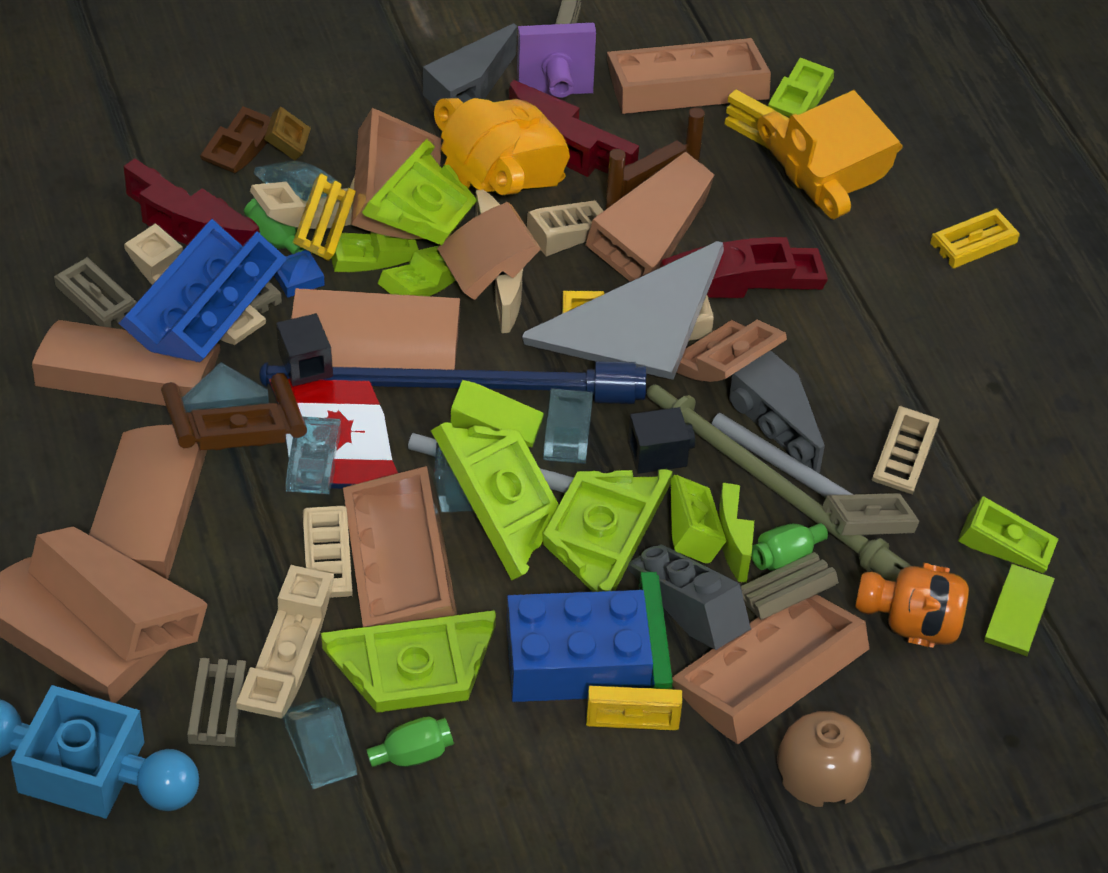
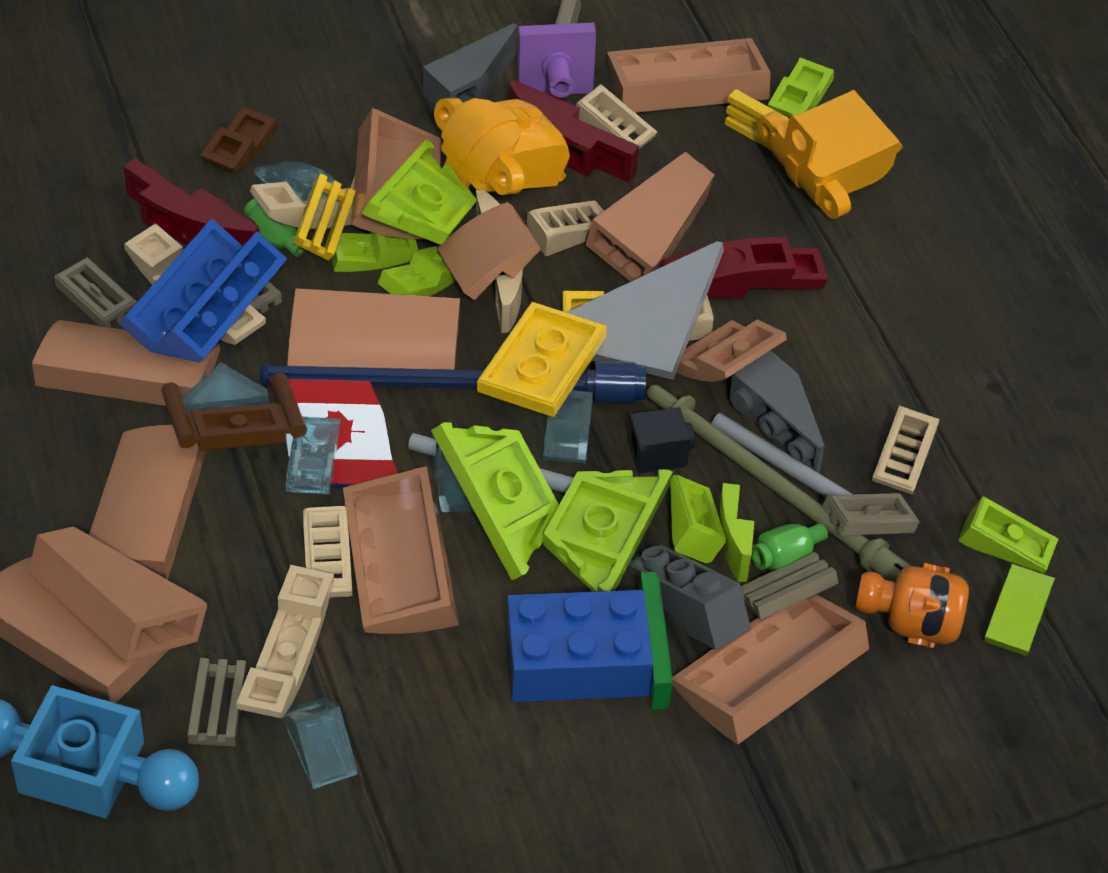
pearl gold tile [264,106,311,161] -> none
blue tile [274,250,325,298] -> none
black brick [276,313,333,387] -> none
lime wing [321,610,496,713] -> none
bright green plant [366,716,454,767] -> none
lime slope [451,380,544,448] -> none
yellow tile [586,686,682,730] -> none
reddish brown plate [605,107,705,210] -> none
medium nougat cylinder [777,711,871,807] -> none
yellow tile [930,209,1020,269] -> none
none -> yellow tile [477,302,607,417]
none -> tan slope [576,84,657,149]

